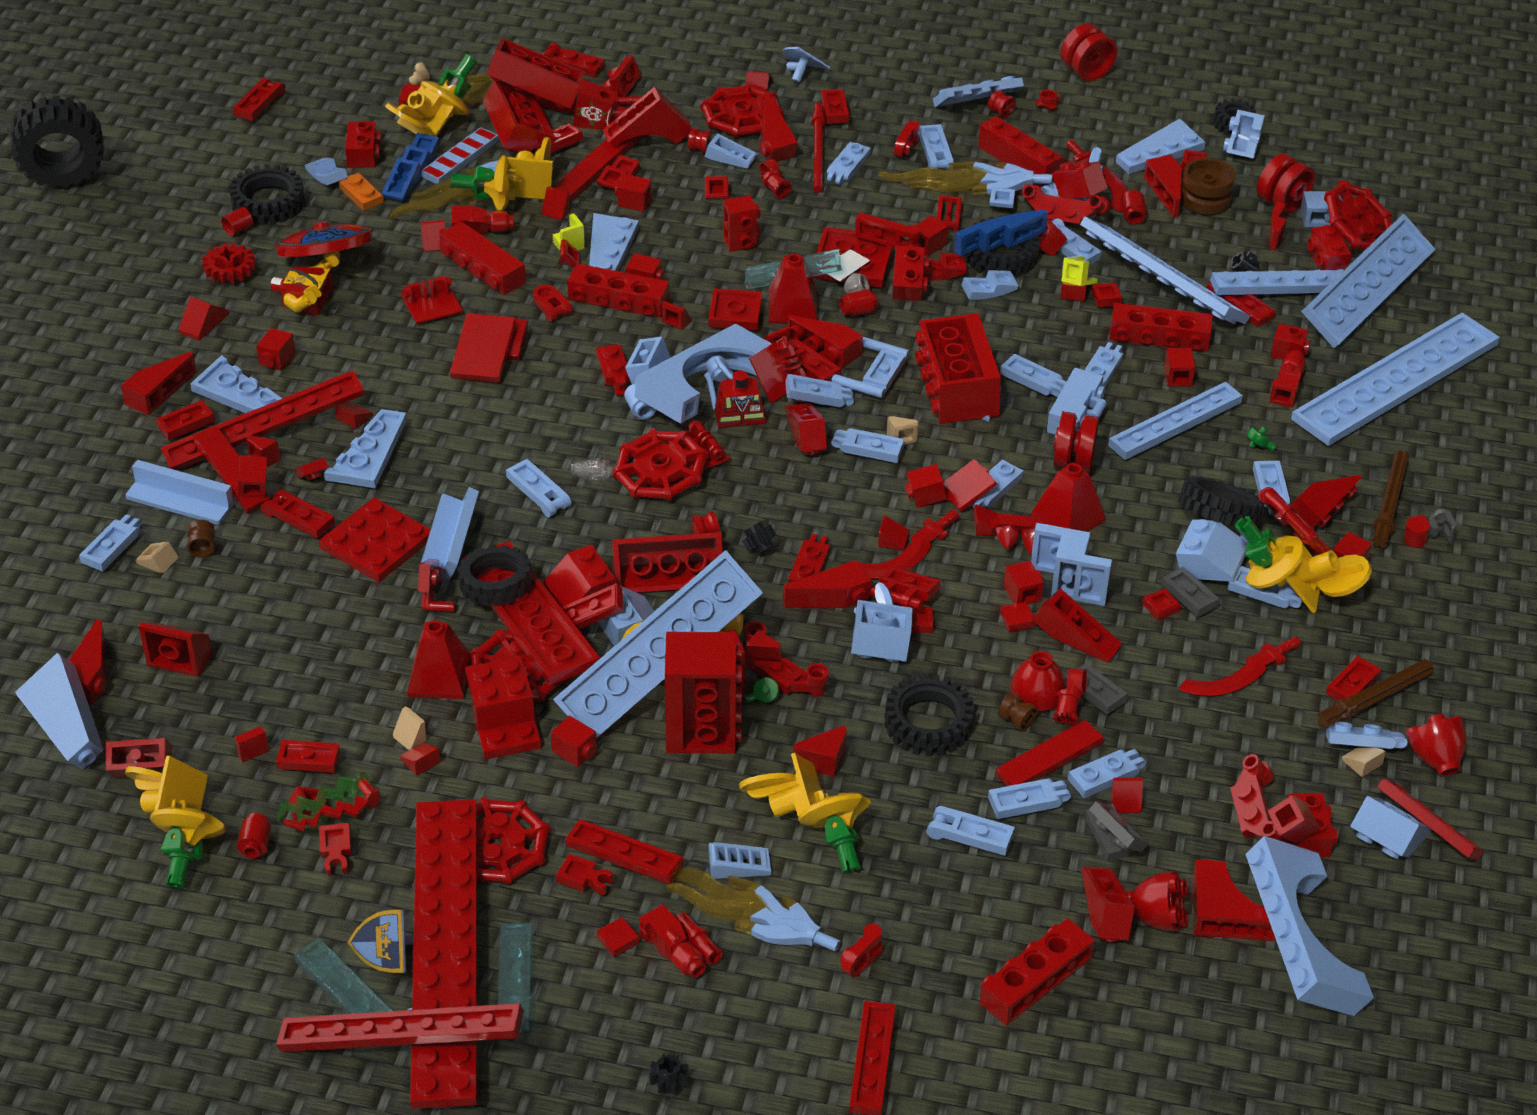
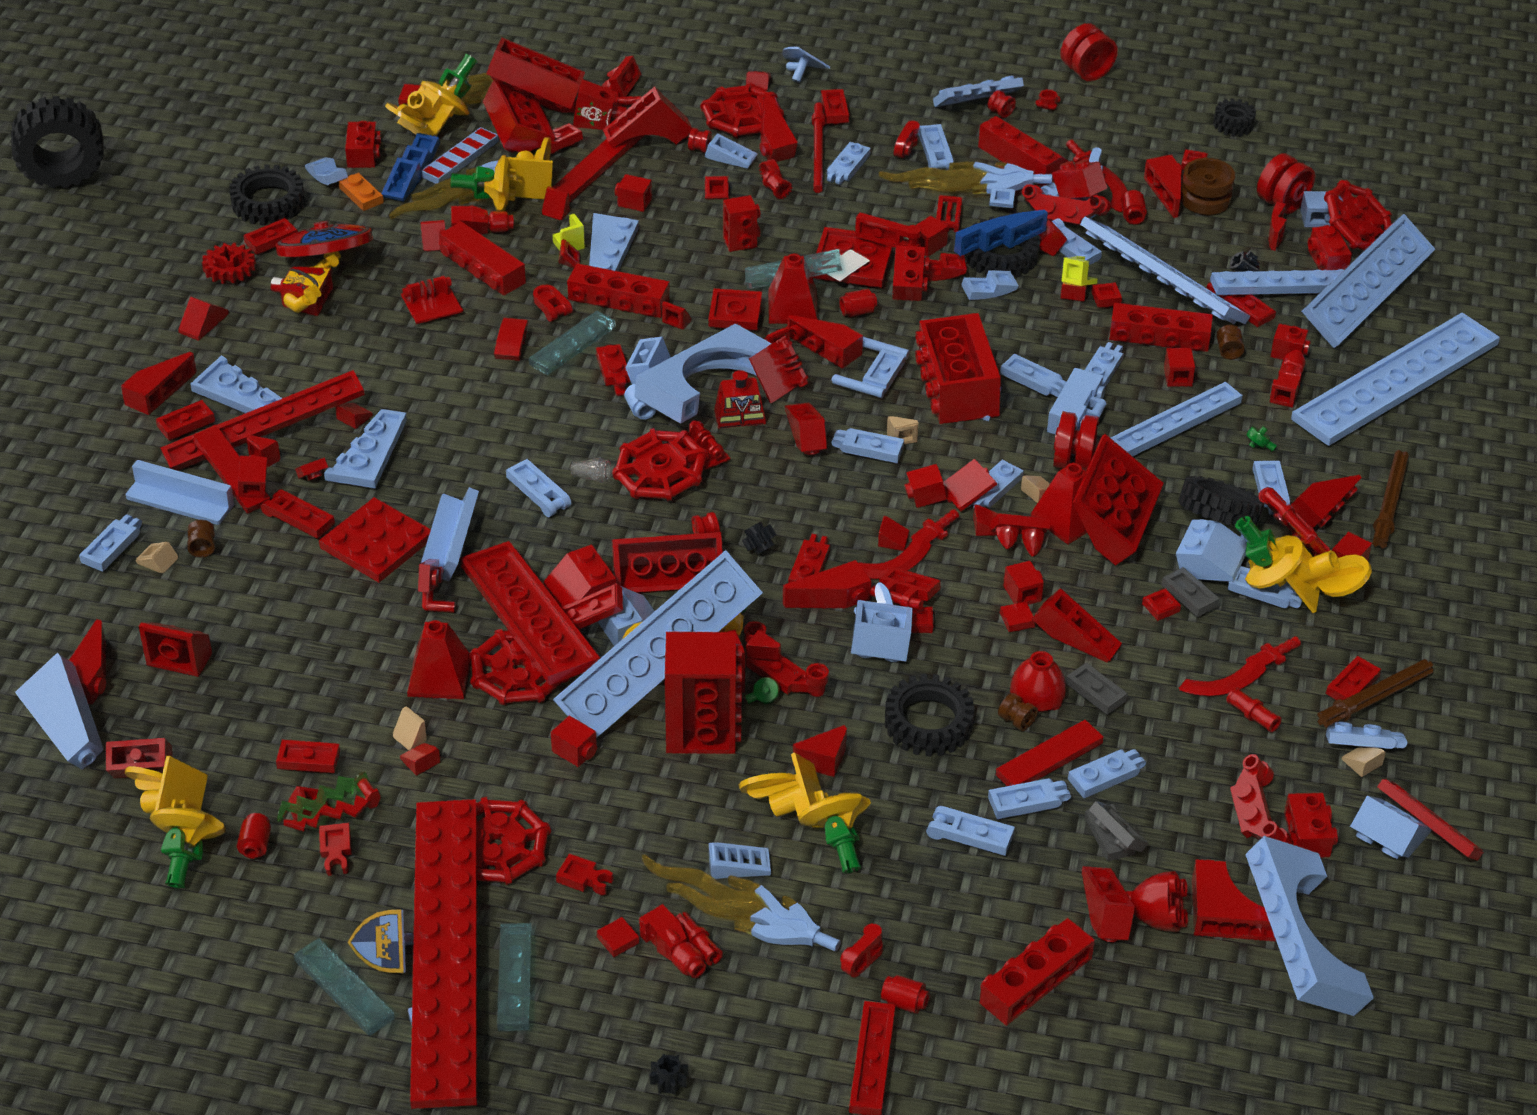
red beam [221,207,253,236] -> none
red plate [232,78,285,121] -> none
red tile [235,726,269,763] -> none
red brick [256,328,296,371] -> none
red plate [276,1003,524,1052] -> none
tan arm [409,62,430,85] -> none
red tile [450,313,516,383] -> none
black tyre [458,545,533,606] -> none
red bracket [465,656,541,759] -> none
red plate [542,43,605,78] -> none
red tile [565,819,684,884] -> none
red slope [596,155,641,190] -> none
red brick [626,253,665,280] -> none
light blue plant [704,355,733,410] -> none
light blue hinge [785,374,854,407] -> none
red plate [790,338,841,382] -> none
light grey piece [844,273,870,293] -> none
light blue bracket [1031,523,1112,606] -> none
red connector [1053,668,1087,725] -> none
red slope [1110,778,1143,813] -> none
light blue wing [1116,119,1205,174] -> none
light blue cylinder [1223,110,1265,159] -> none
red brick [1268,795,1320,844] -> none
leg [1403,509,1457,548] -> none
red piece [1405,714,1466,777] -> none
none -> red plate [243,218,297,255]
none -> clear light blue tile [529,310,615,375]
none -> red brick [881,975,930,1014]
none -> tan slope [1021,475,1050,503]
none -> red slope [1072,434,1164,566]
none -> reddish brown wheel [1217,325,1245,359]
none -> red pin [1226,688,1282,732]

